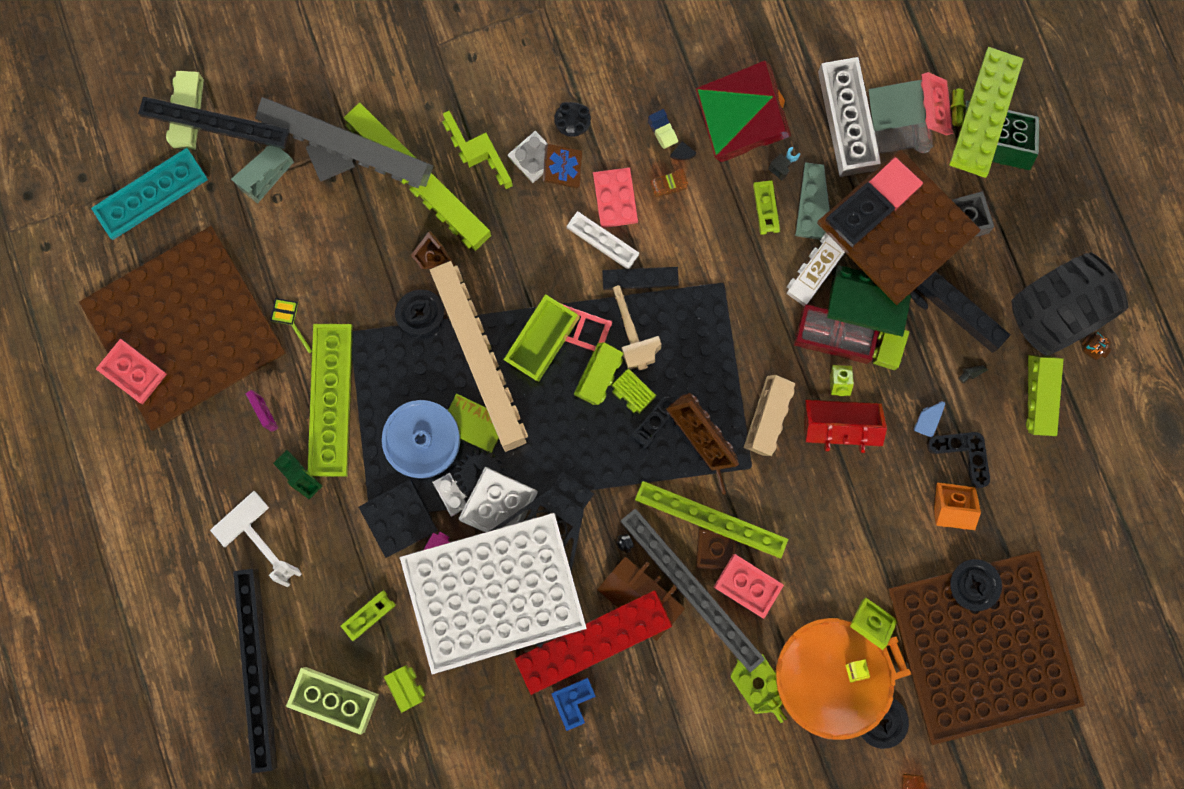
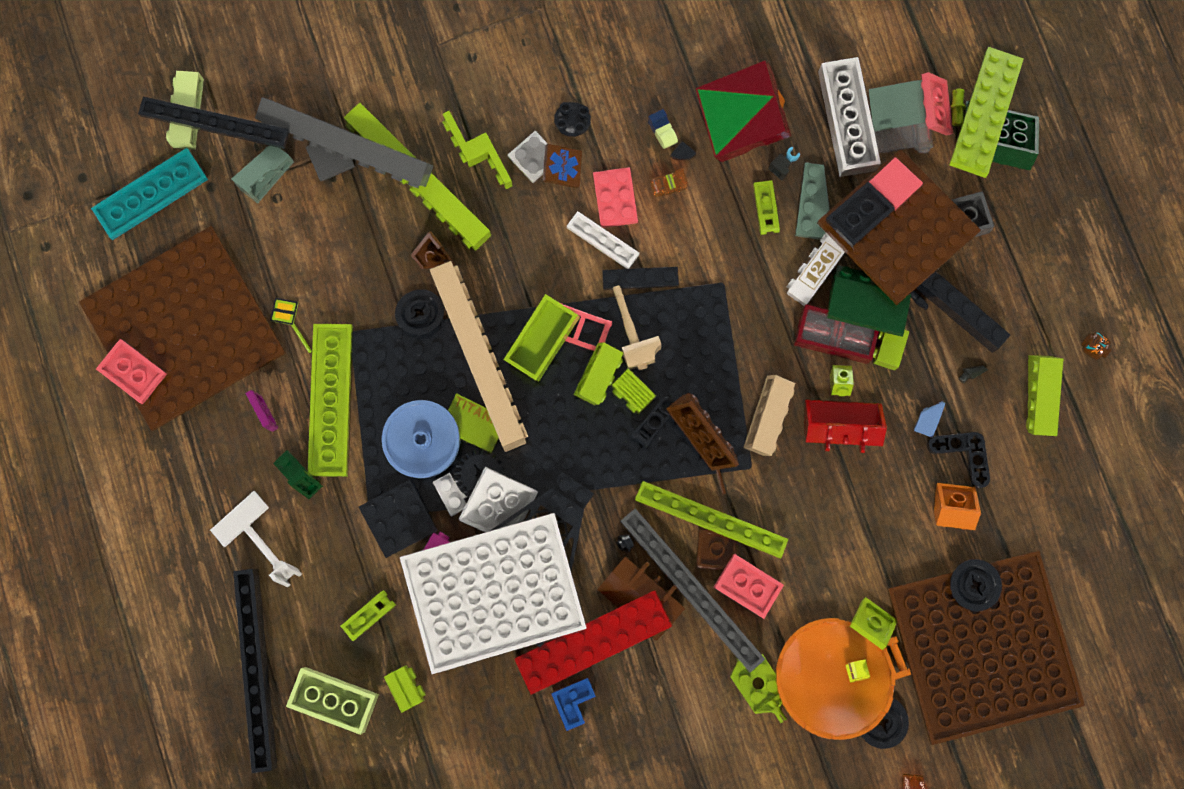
black tyre [1011,252,1128,356] -> none

